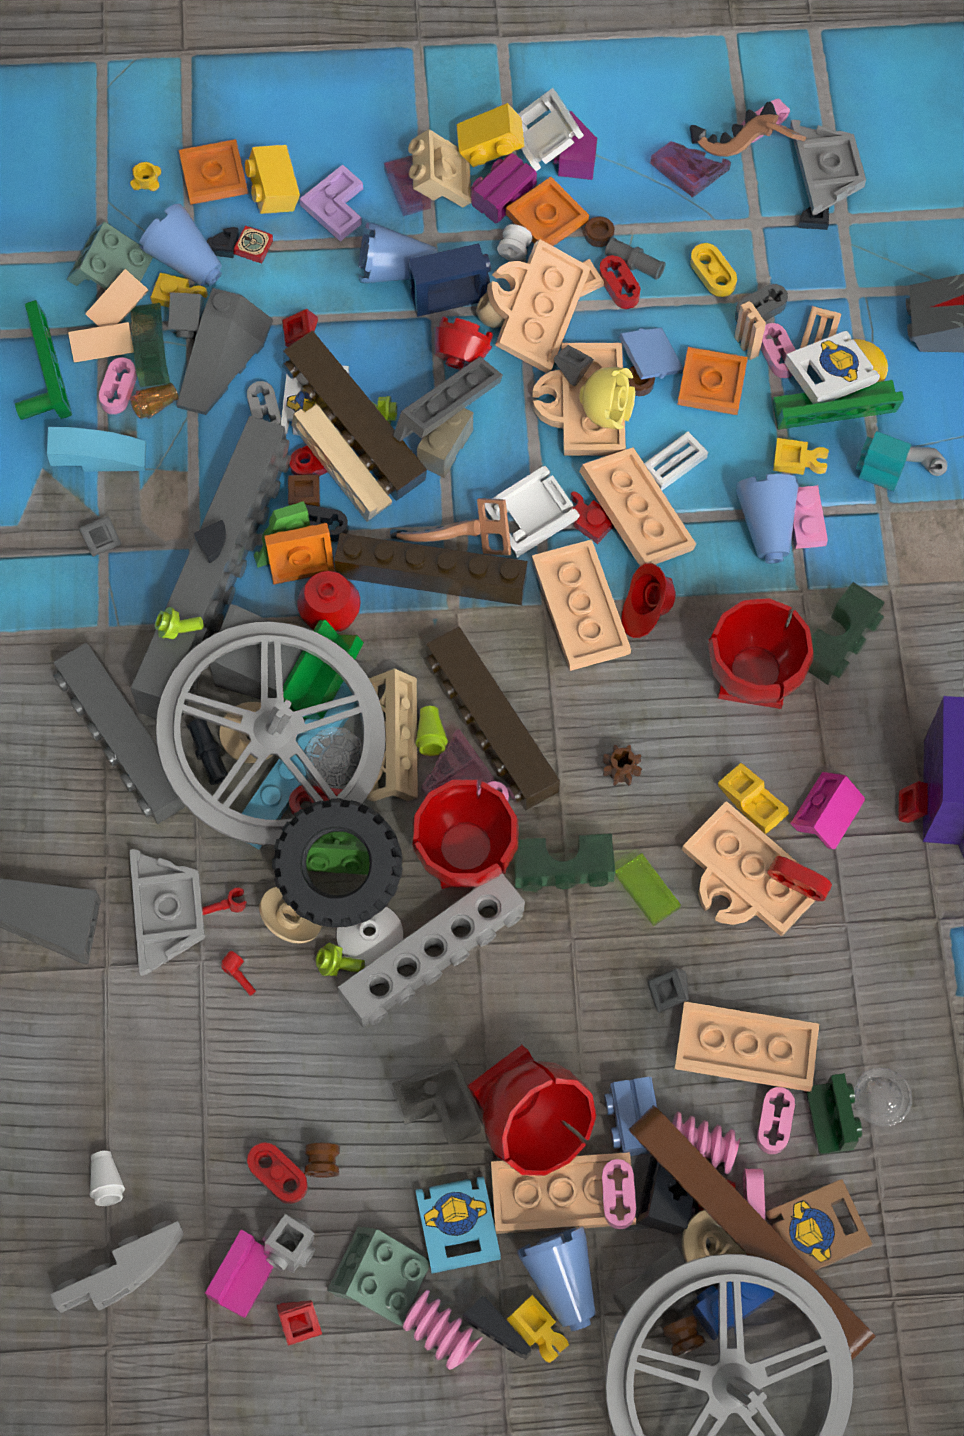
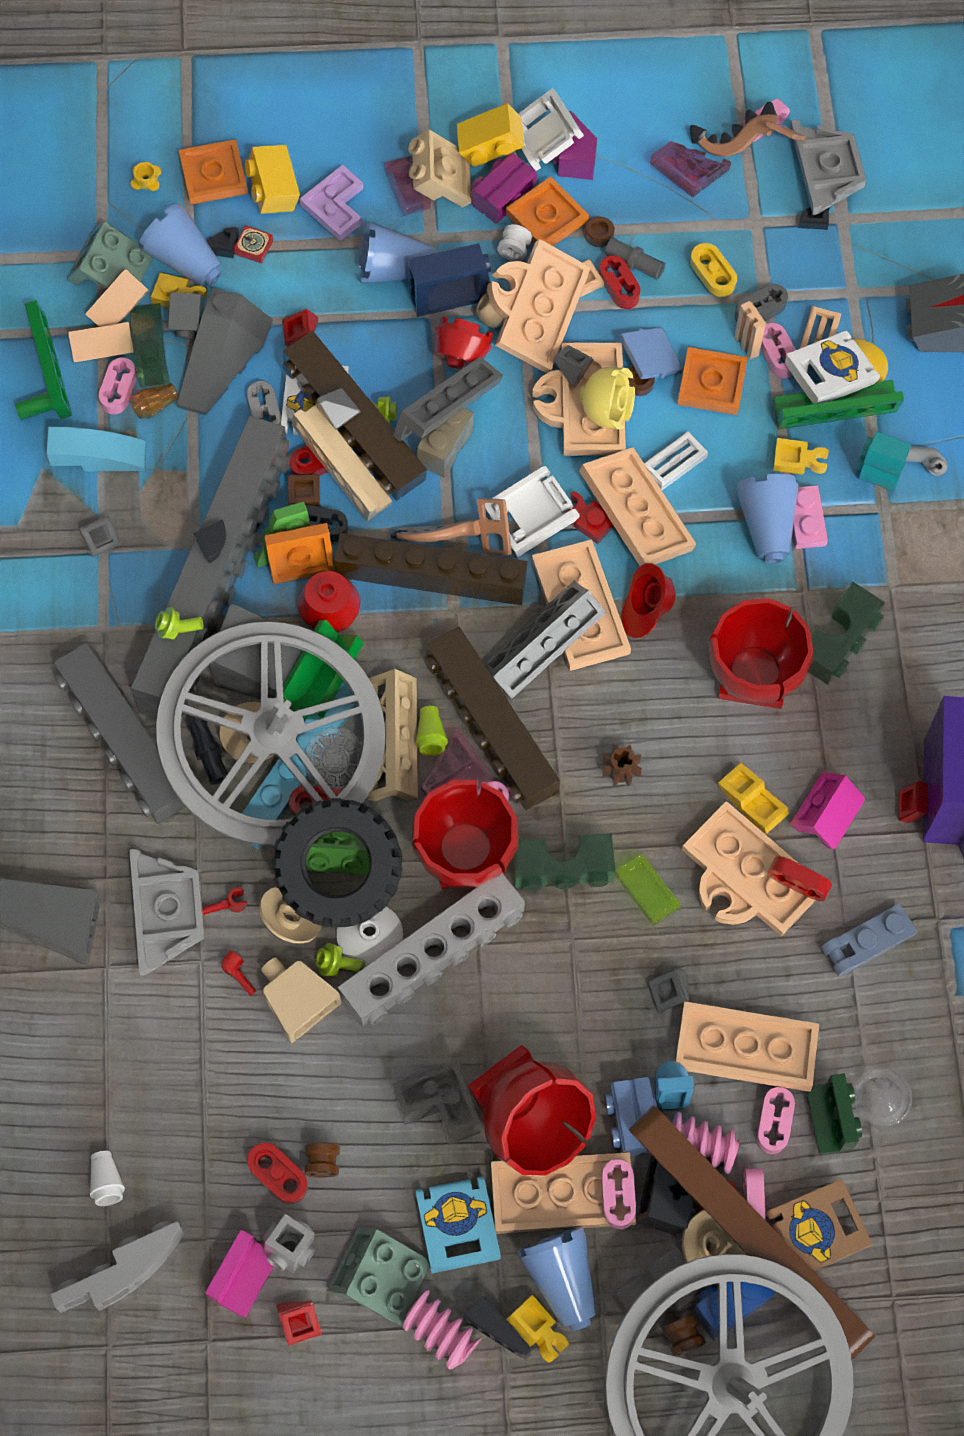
none -> tan torso [261,957,341,1044]
none -> slope [317,388,361,430]
none -> fence [484,581,606,699]
none -> dark azure tile [654,1060,694,1111]
none -> sand blue plate [820,903,917,977]

